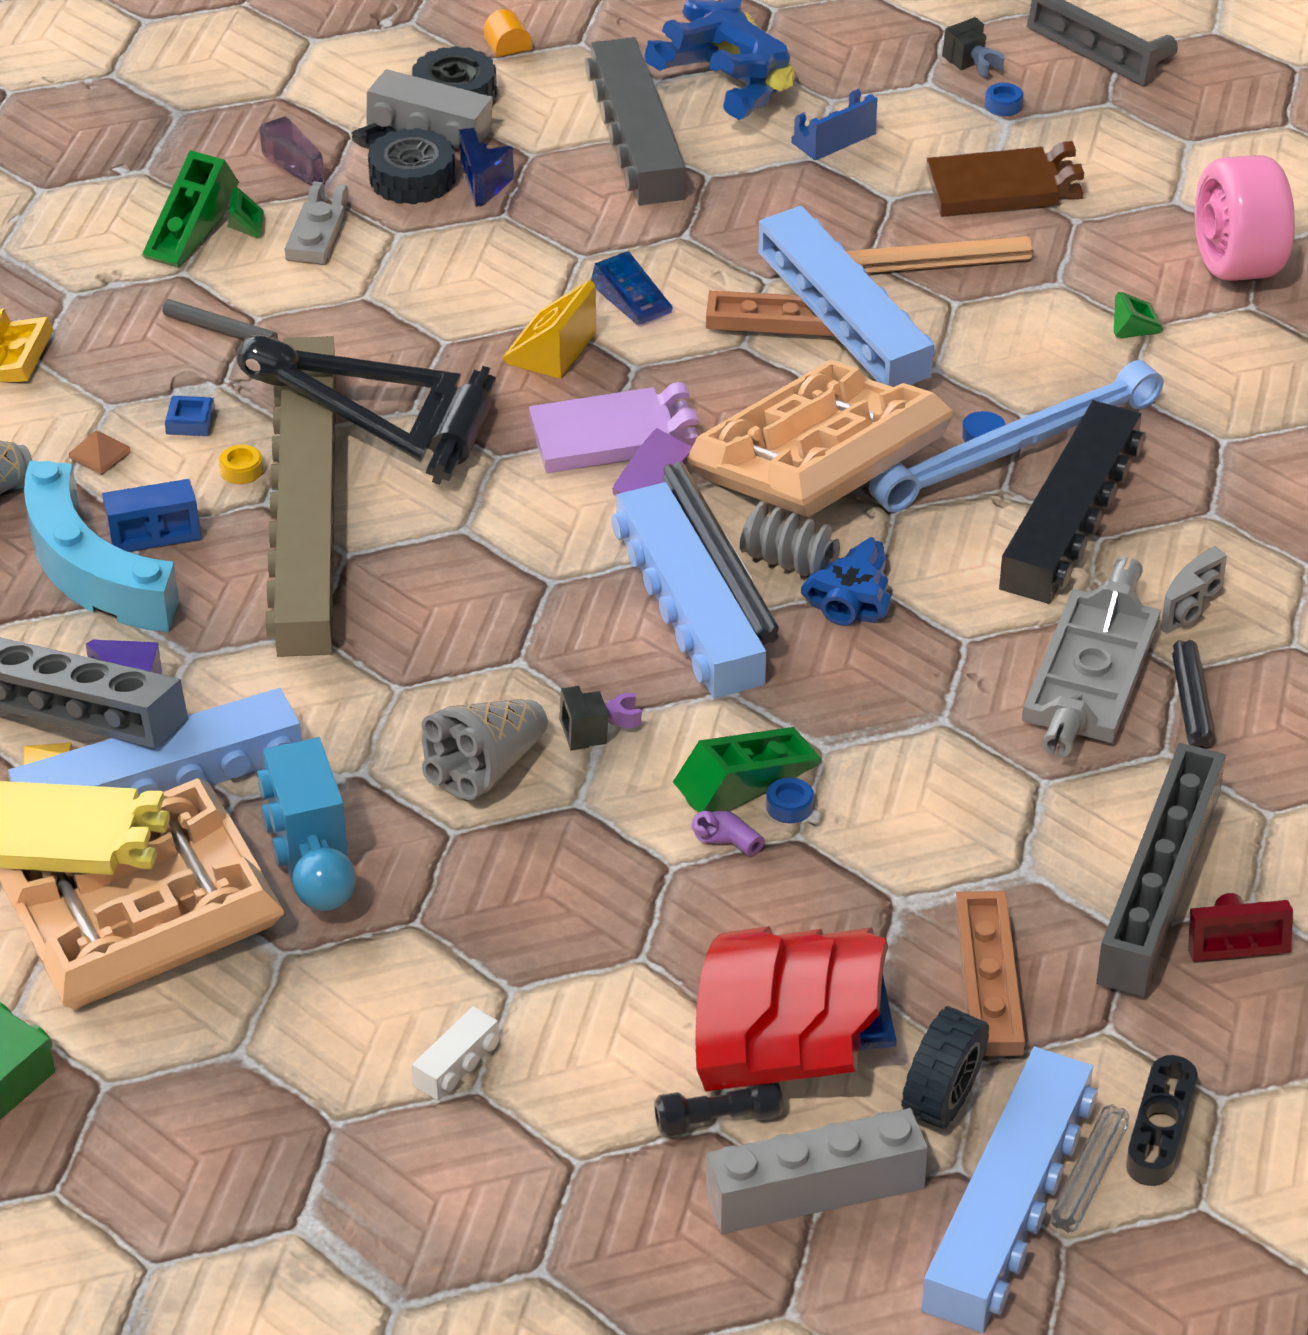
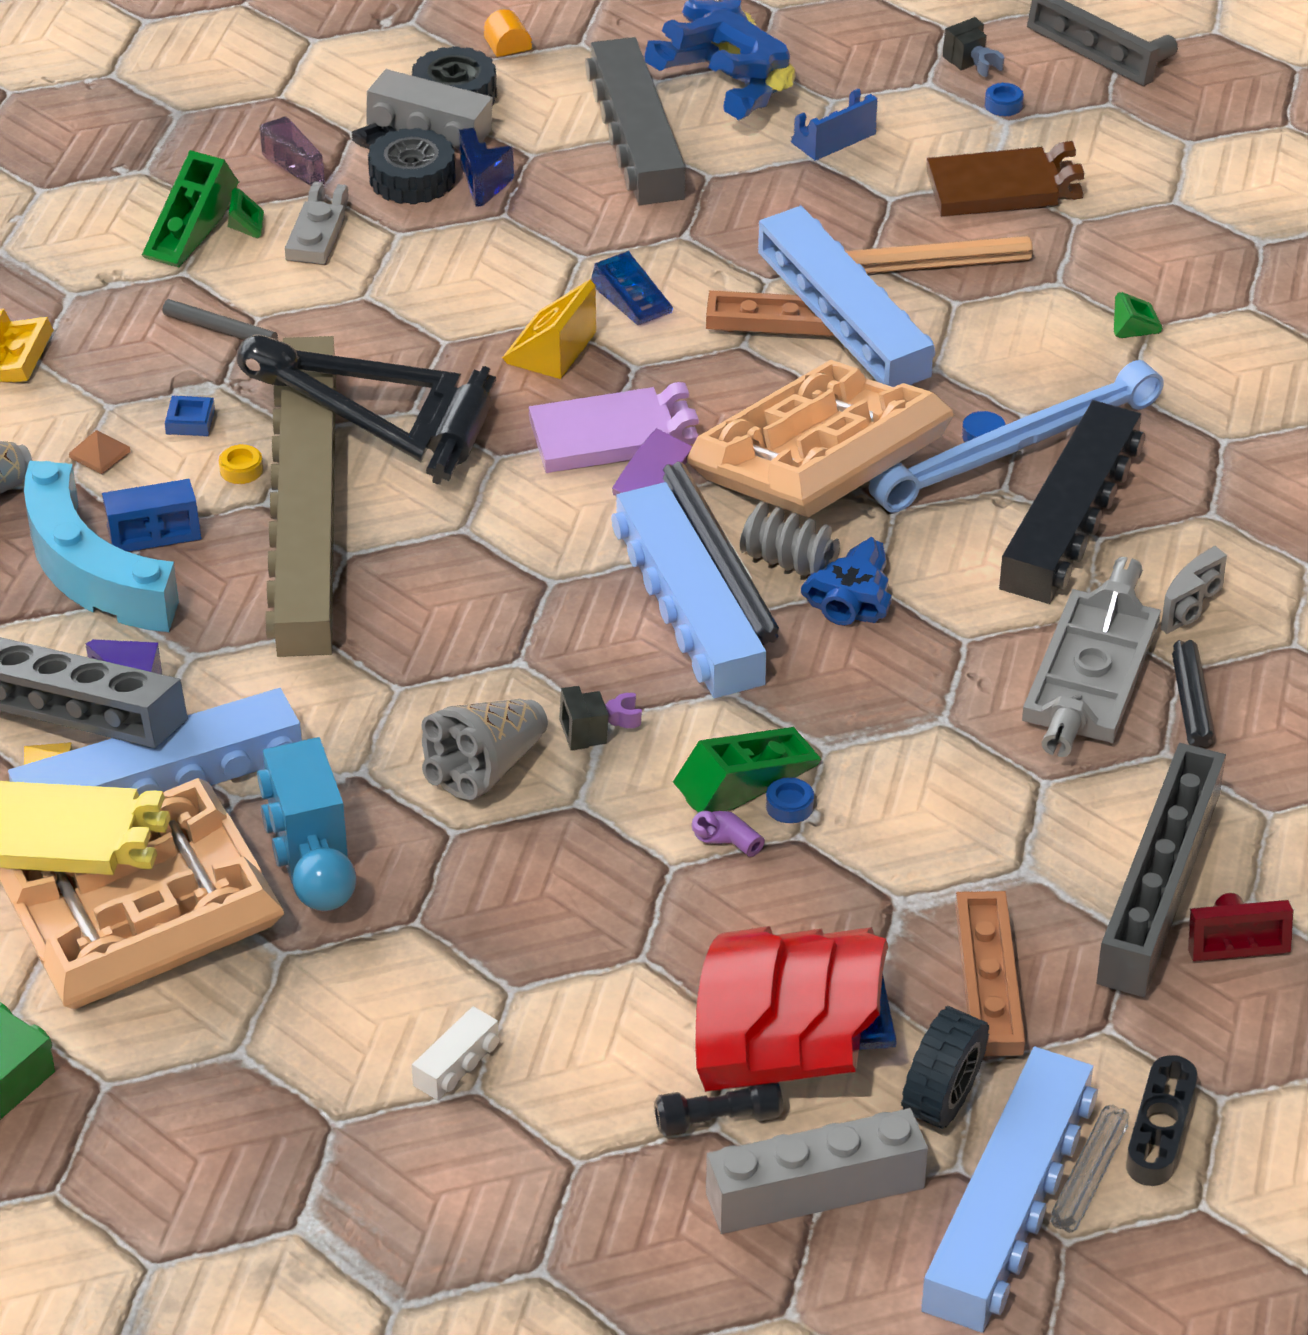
bright pink wheel [1195,155,1295,281] -> none

